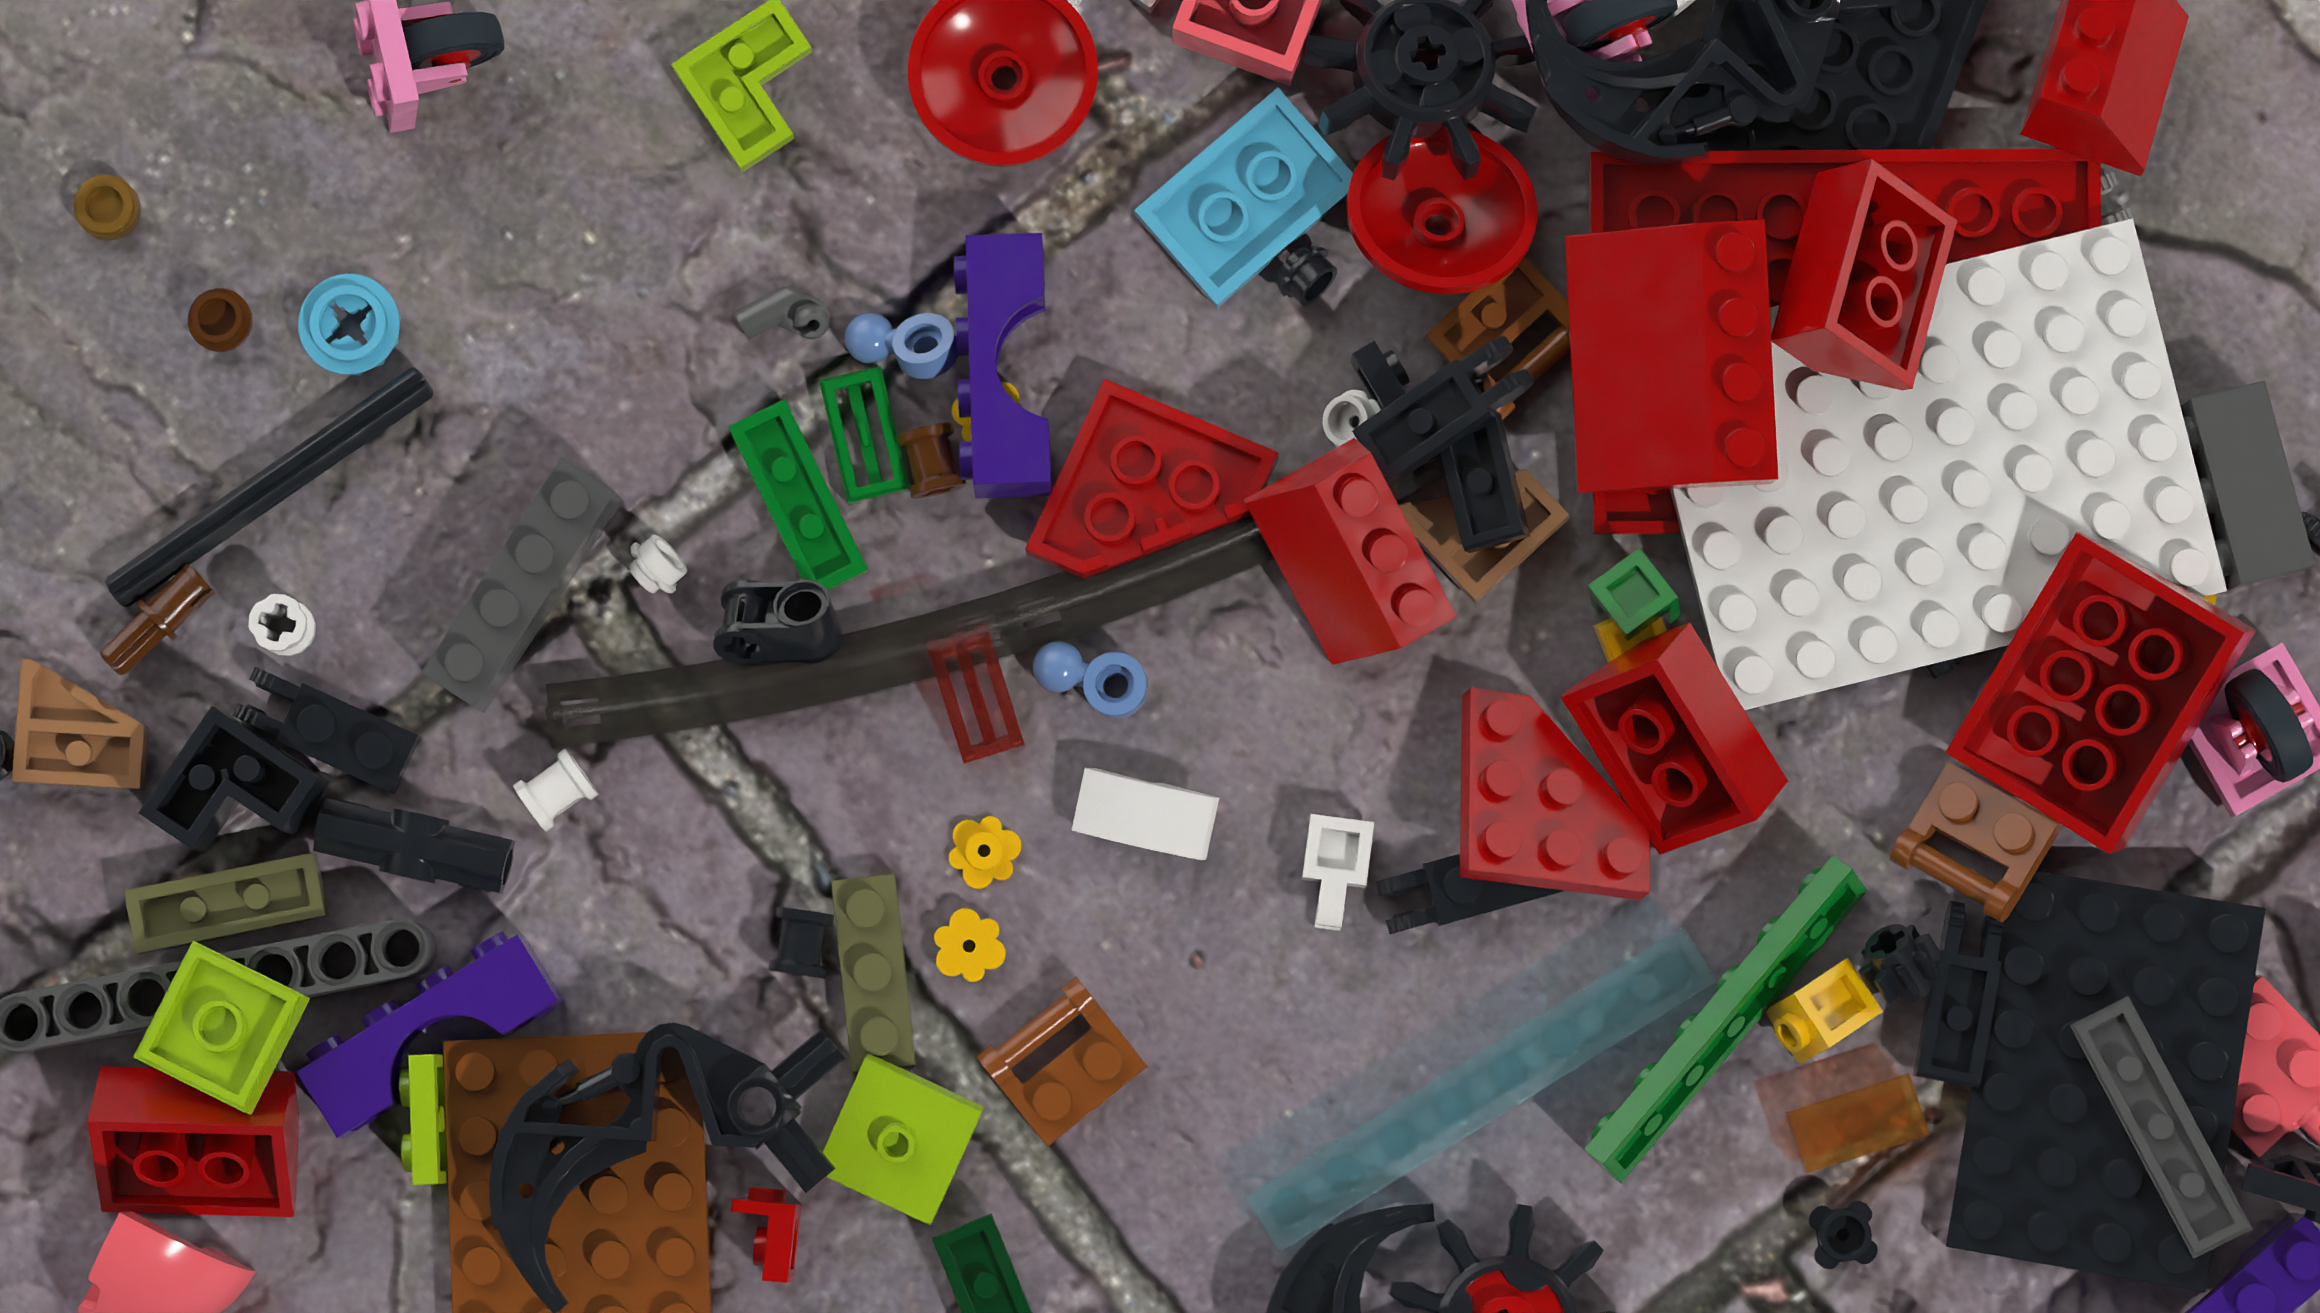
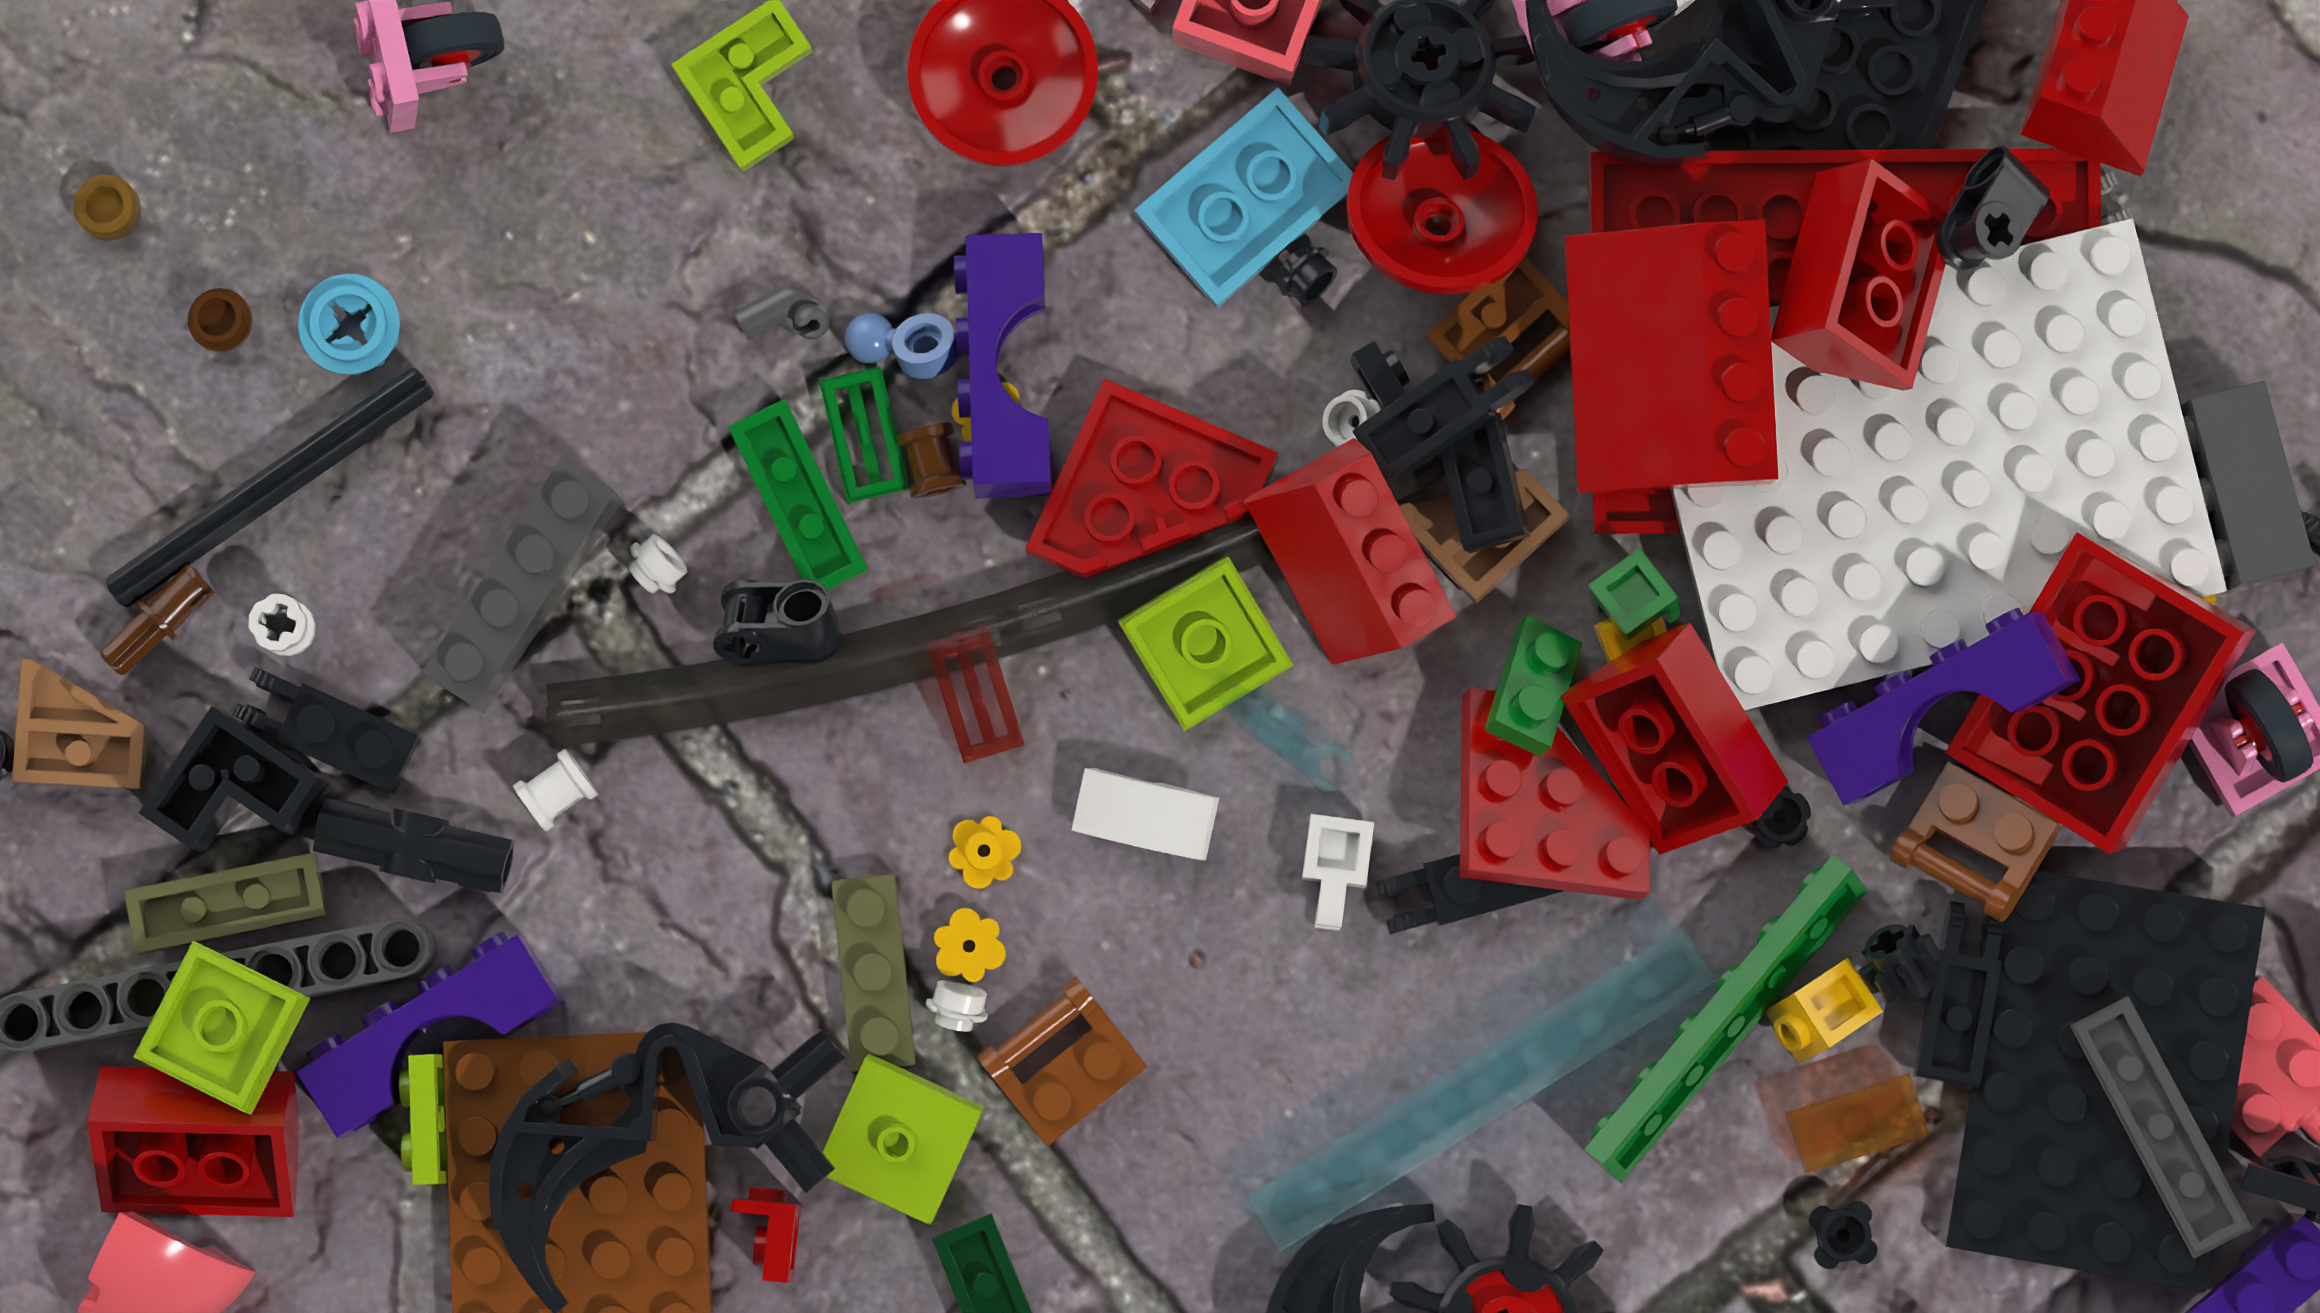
black bush [768,907,834,979] -> none
medium blue plate [1033,641,1148,719] -> none
none -> white plate [926,980,988,1032]
none -> lime plate [1118,555,1294,731]
none -> clear light blue plate [1243,704,1354,793]
none -> green plate [1484,615,1583,757]
none -> black plate [1749,786,1811,848]
none -> dark purple arch [1807,607,2080,806]
none -> black piece [1936,145,2050,271]

